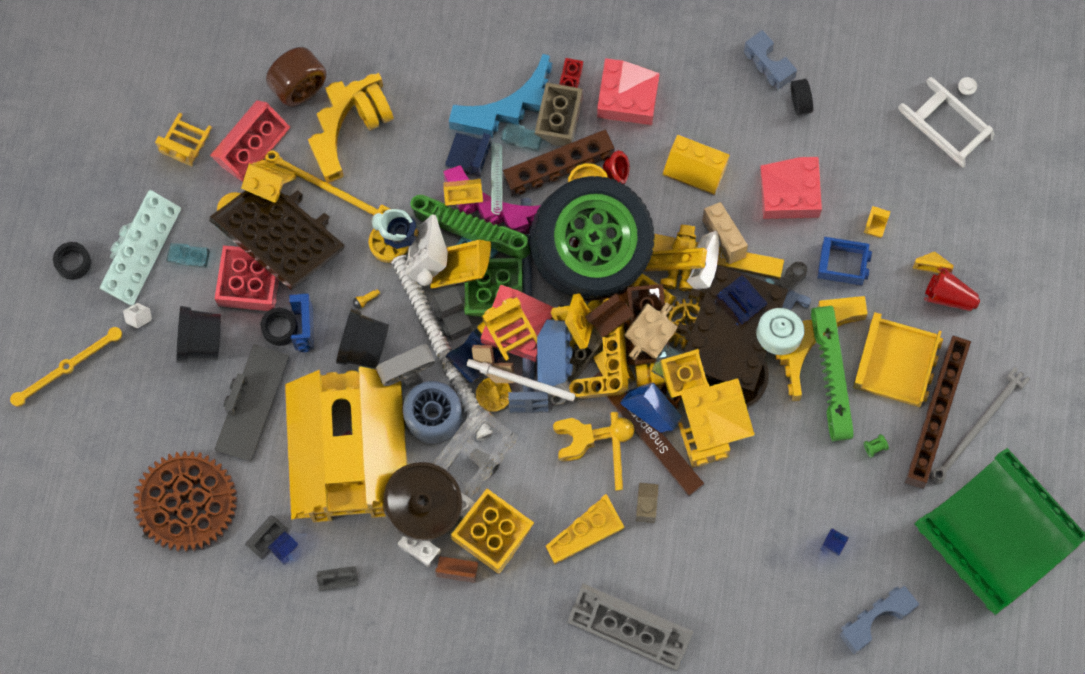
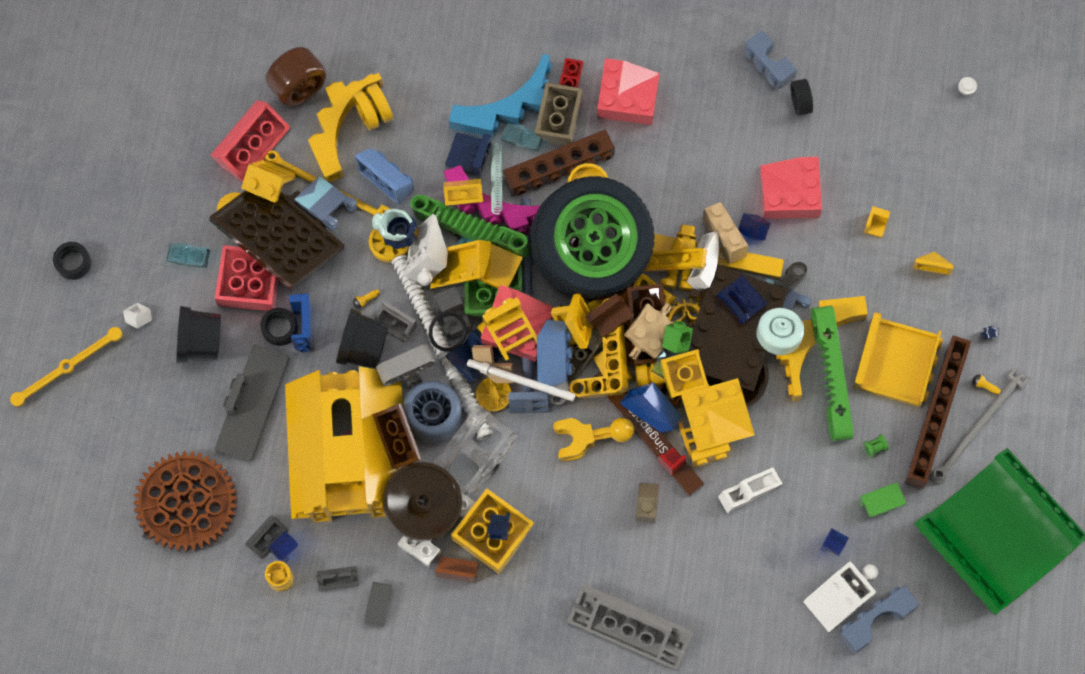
light aqua bracket [99,190,181,306] -> none
yellow plate [155,112,212,166] -> none
yellow wing [546,494,625,564] -> none
red hat [603,150,630,184] -> none
yellow bar [611,412,623,491] -> none
yellow slope [662,134,730,195] -> none
blue window [817,237,872,286] -> none
white piece [898,77,995,168] -> none
red cone [924,266,980,311] -> none
none -> yellow wheel [265,561,294,592]
none -> sand blue flag [294,176,357,231]
none -> medium blue slope [355,148,414,205]
none -> dark grey slope [364,582,392,627]
none -> reddish brown slope [373,403,421,470]
none -> light grey hinge [374,301,417,343]
none -> black tyre [429,311,467,352]
none -> yellow tile [477,244,523,289]
none -> clear blue panel [487,513,511,540]
none -> red panel [658,447,687,476]
none -> bright green brick [662,321,693,353]
none -> white slope [718,467,783,514]
none -> clear blue panel [738,213,771,241]
none -> white slope [803,561,878,633]
none -> bright green panel [859,482,906,518]
none -> yellow piece [972,374,1001,395]
none -> dark blue plate [980,325,1000,340]

